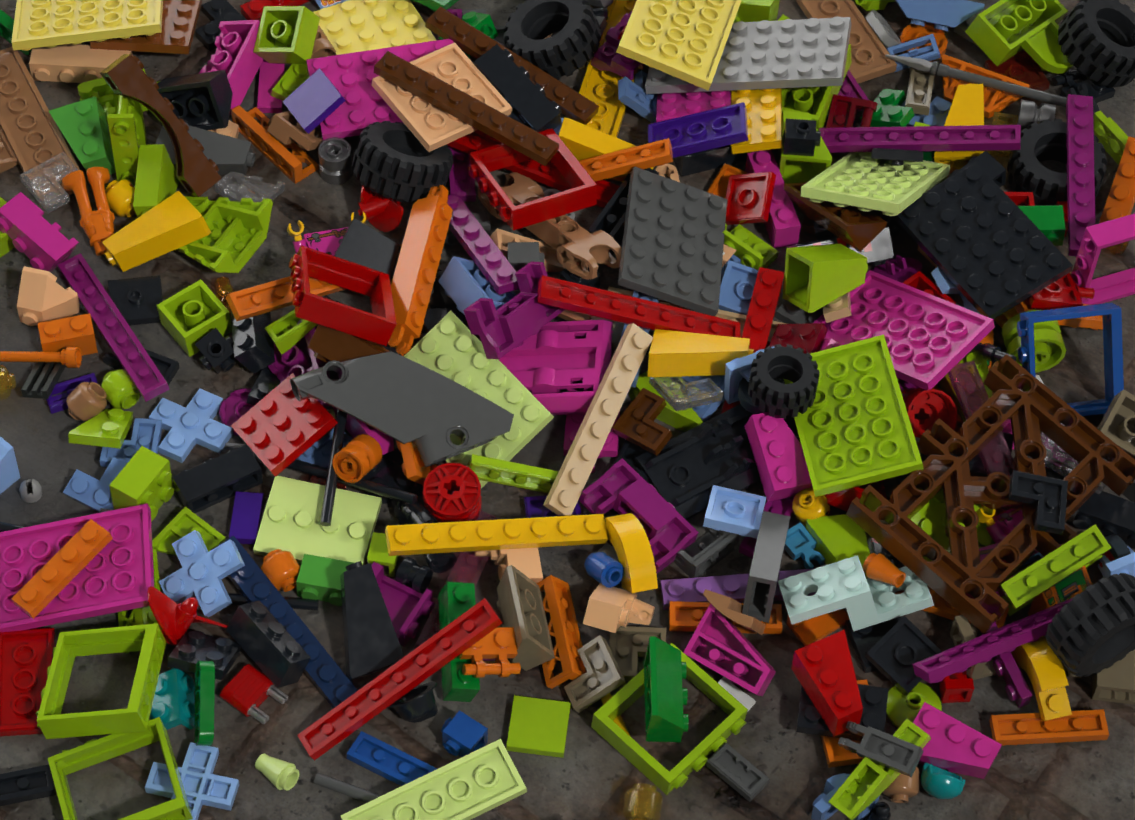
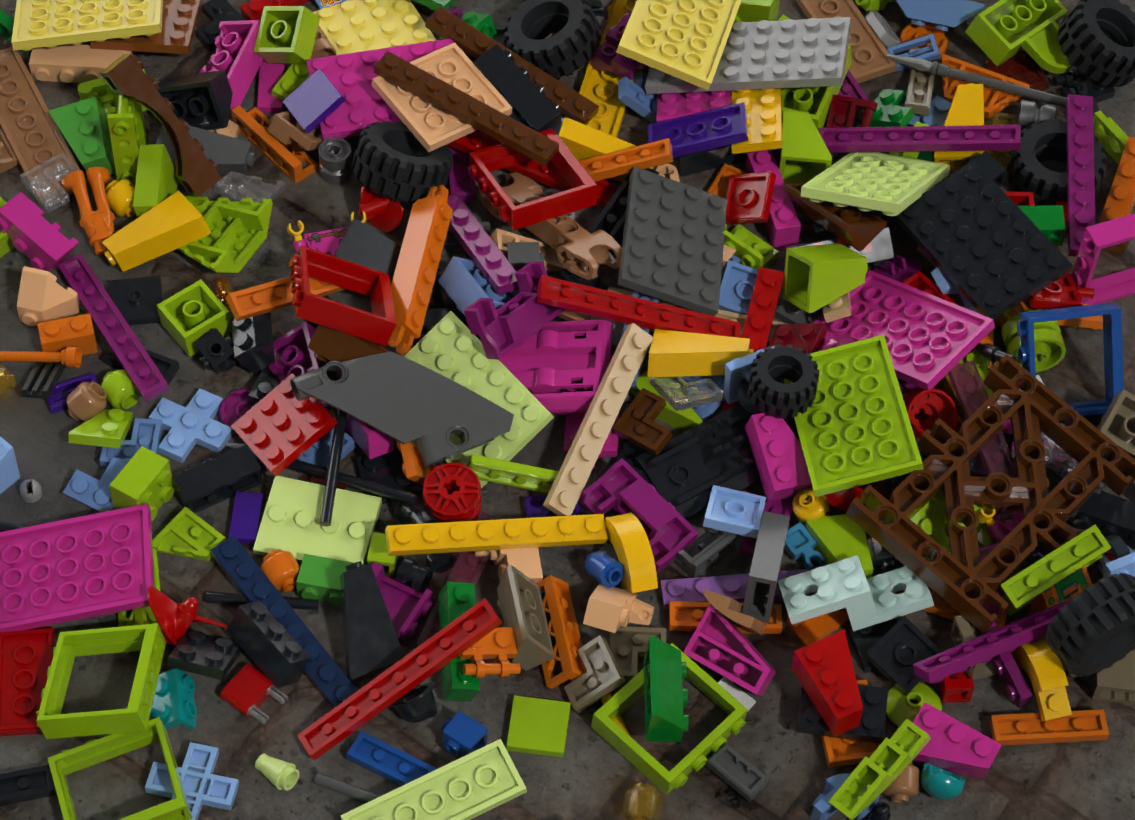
orange plate [11,519,113,619] -> none
light blue plate [159,530,245,617] -> none
green beam [194,661,215,746] -> none
lime slope [265,309,317,355] -> none
orange wheel [332,434,383,483] -> none
black brick [783,119,821,156] -> none
dark grey hinge [838,721,924,777] -> none
orange cone [863,553,906,588] -> none
black plate [871,148,923,165] -> none
black plate [1008,470,1068,535] -> none

